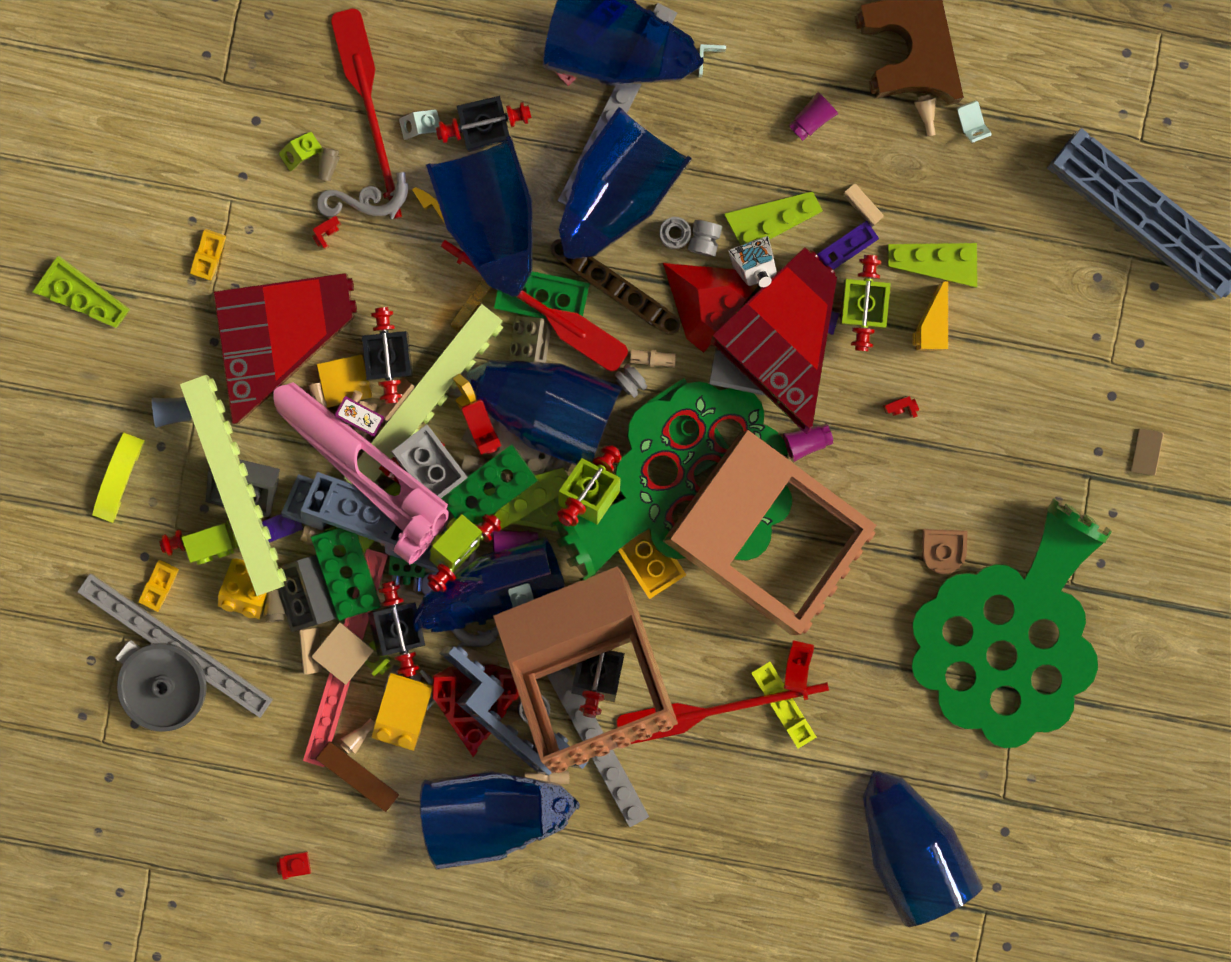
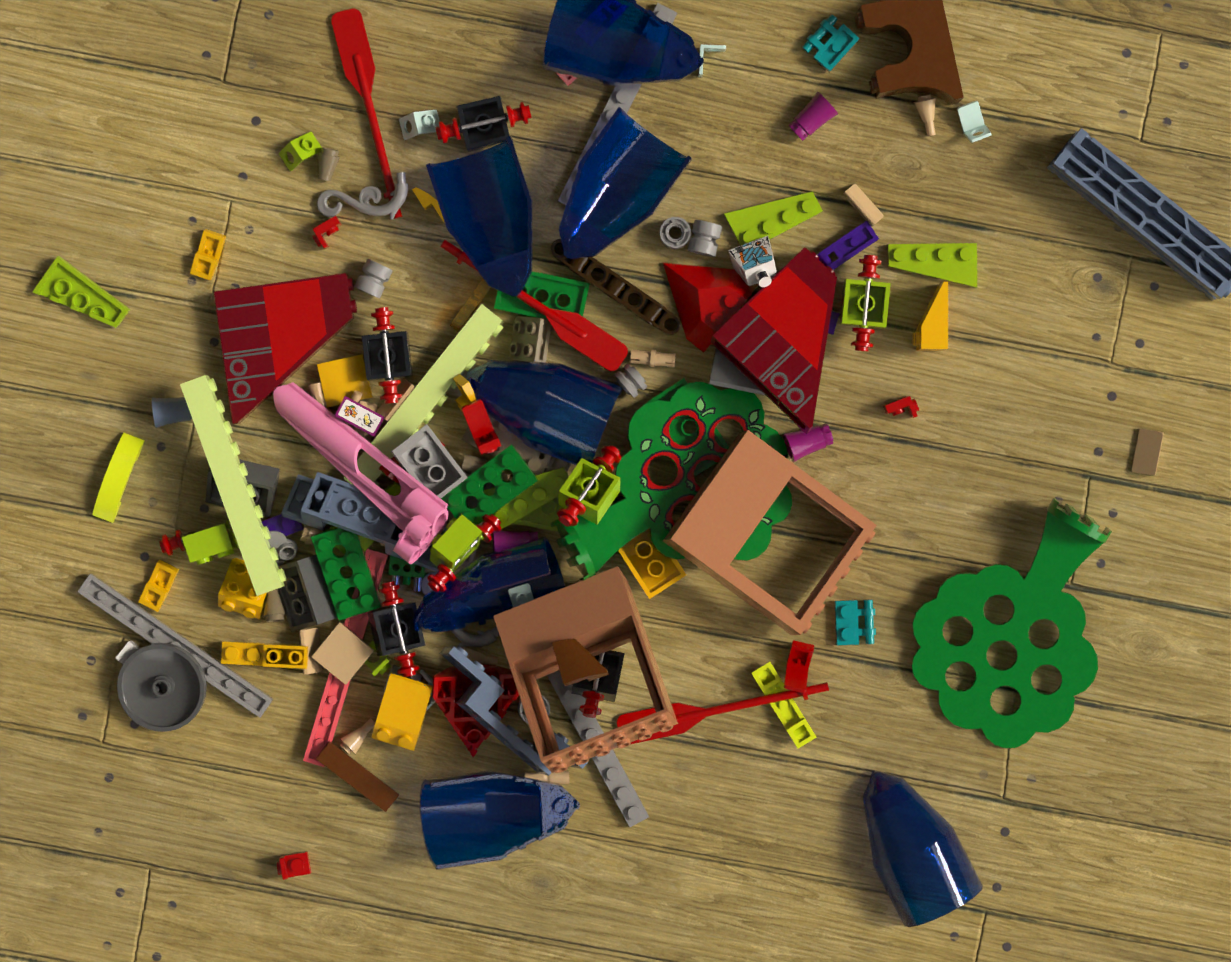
medium nougat tile [922,529,968,574] -> none
none -> yellow slope [221,641,308,669]
none -> light grey plate [268,531,298,567]
none -> light grey wheel [354,258,393,299]
none -> reddish brown slope [552,639,609,686]
none -> teal plate [802,14,860,73]
none -> teal plate [835,599,876,645]

